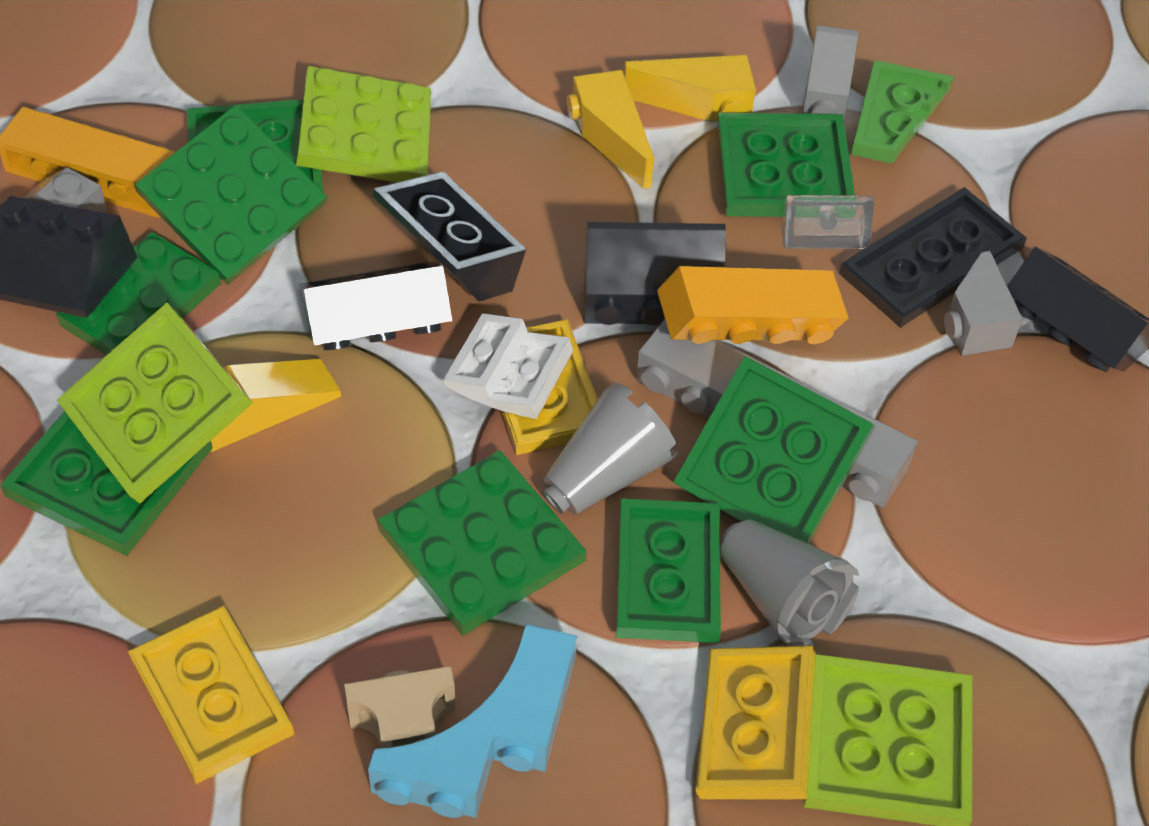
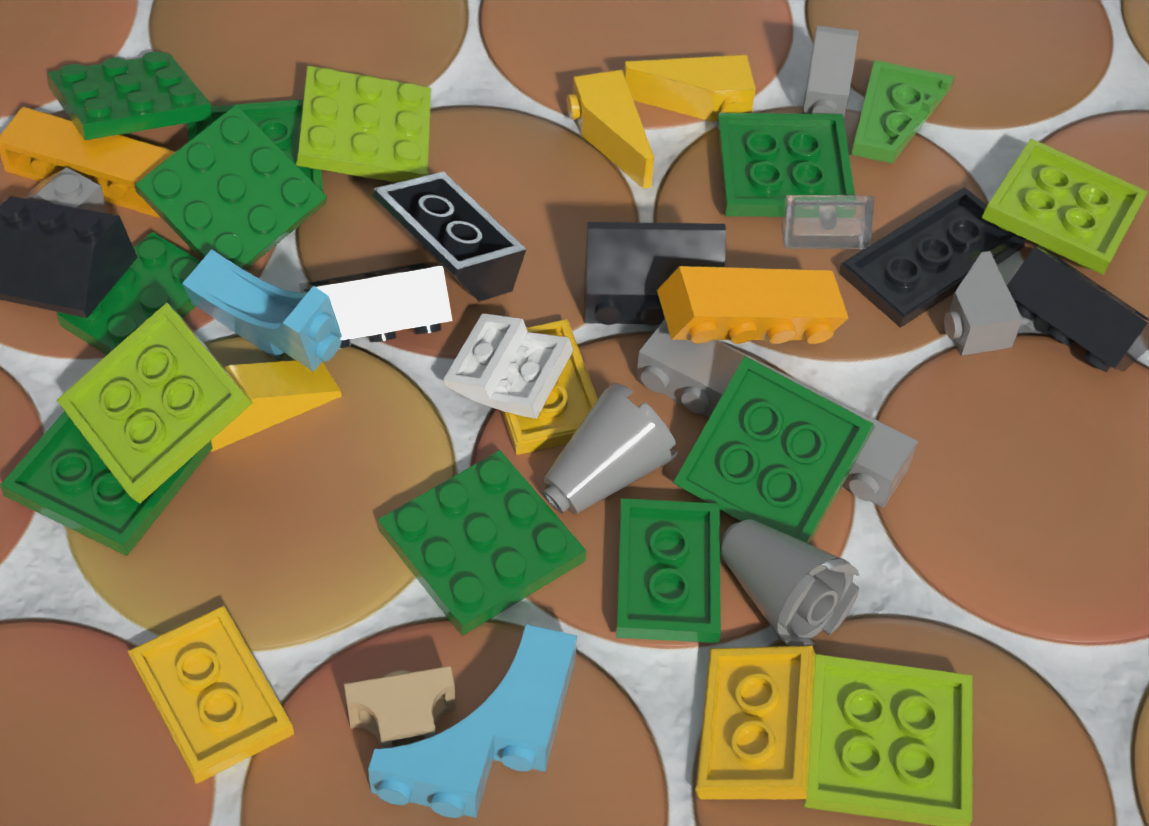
none -> green plate [47,52,212,140]
none -> medium azure arch [182,249,343,372]
none -> lime plate [982,138,1148,275]

